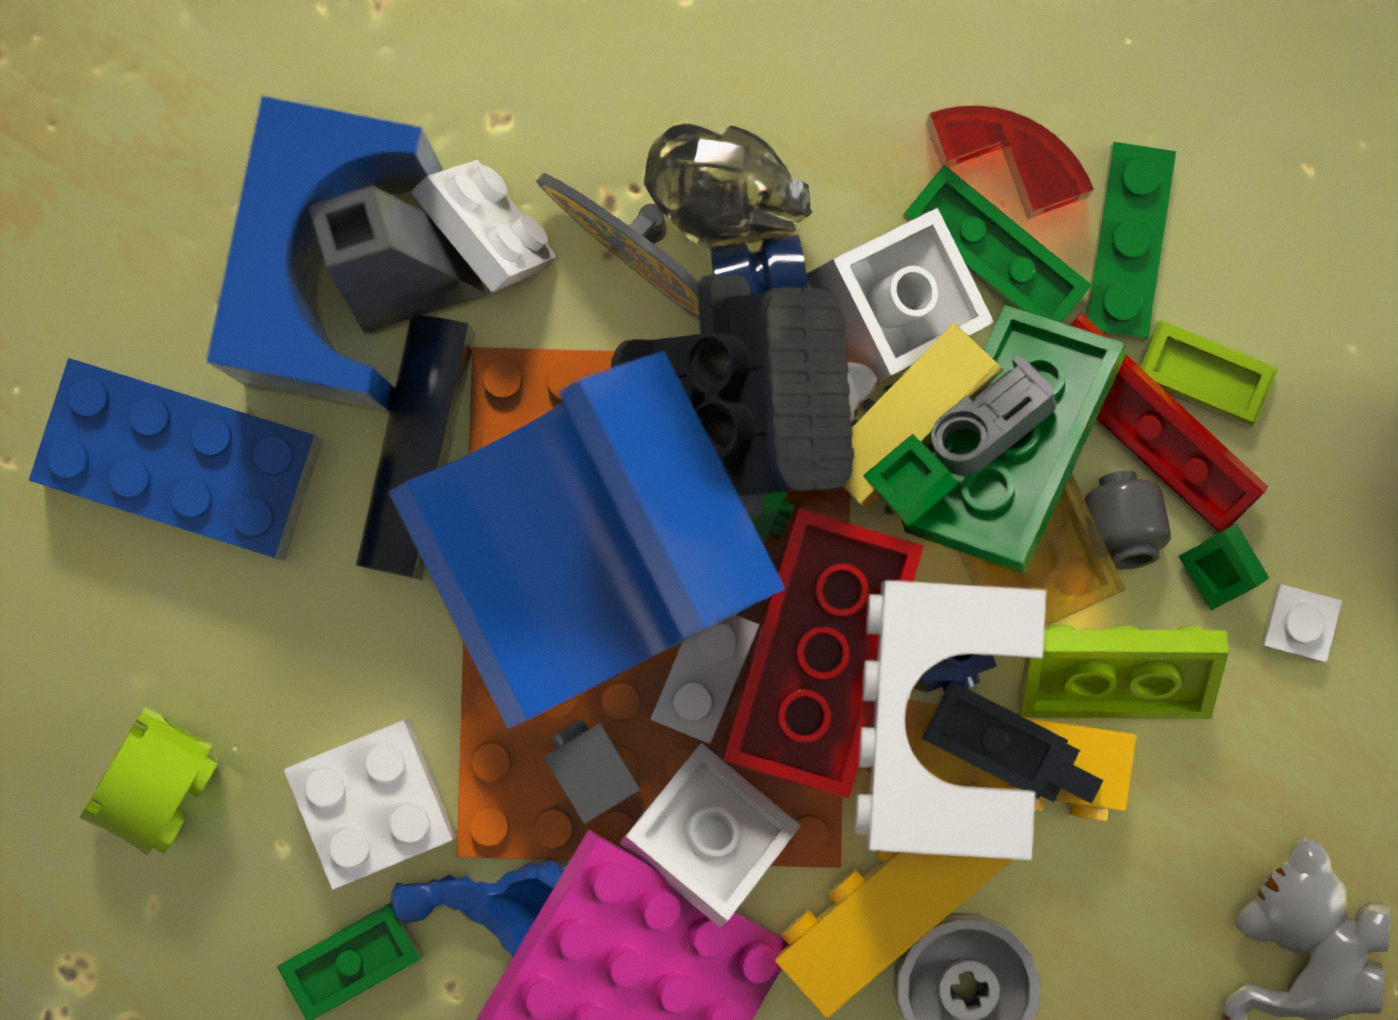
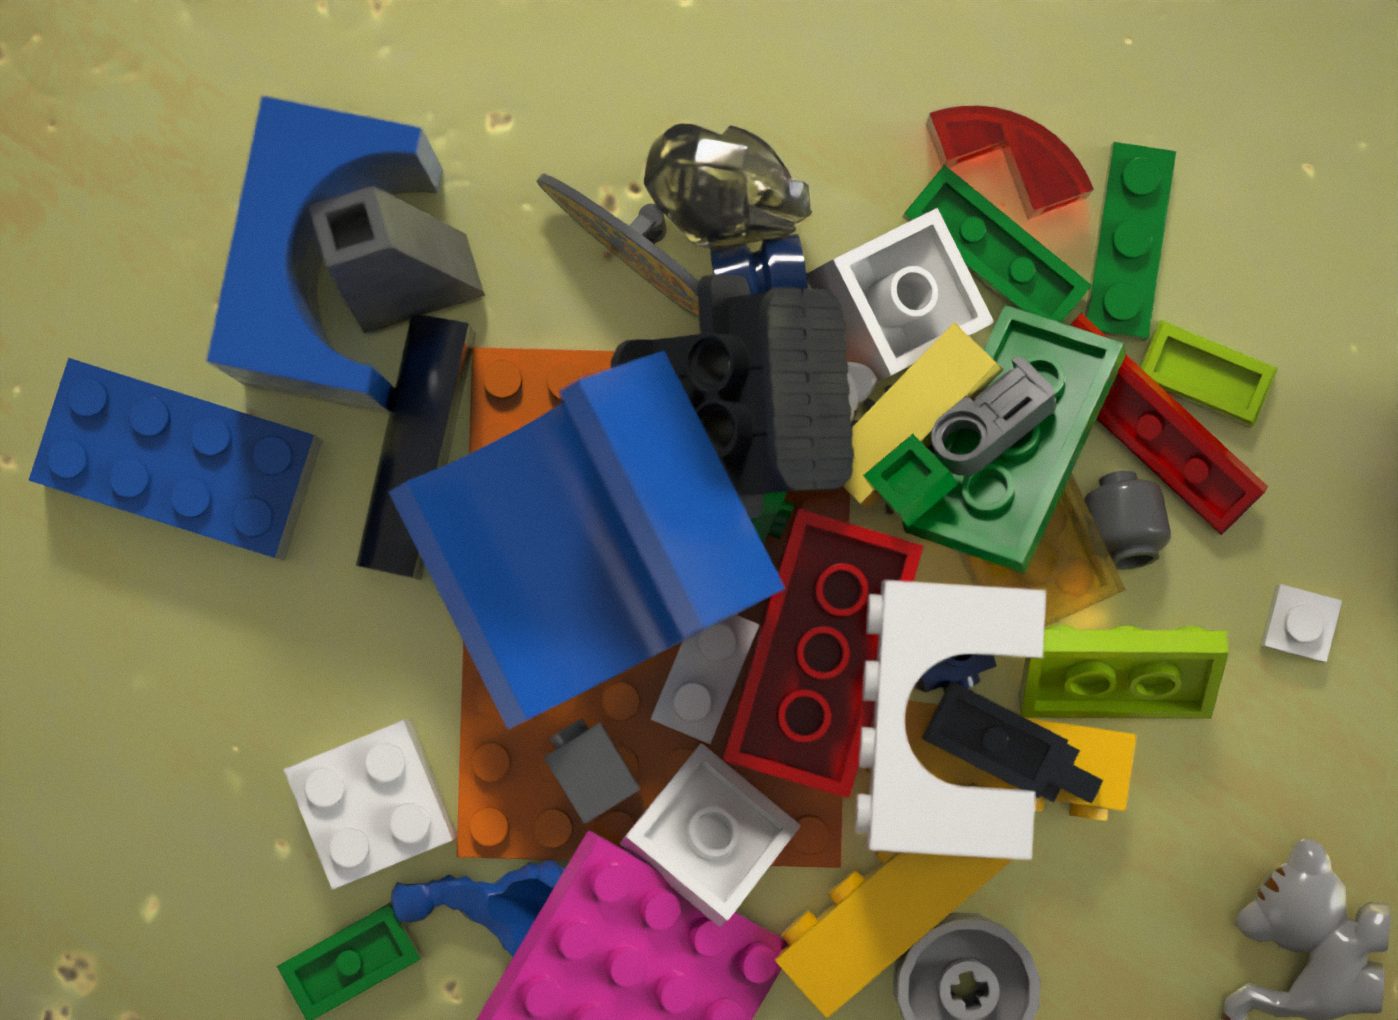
lime brick [80,705,218,855] -> none
white plate [410,160,557,292] -> none
green plate [1179,523,1269,611] -> none

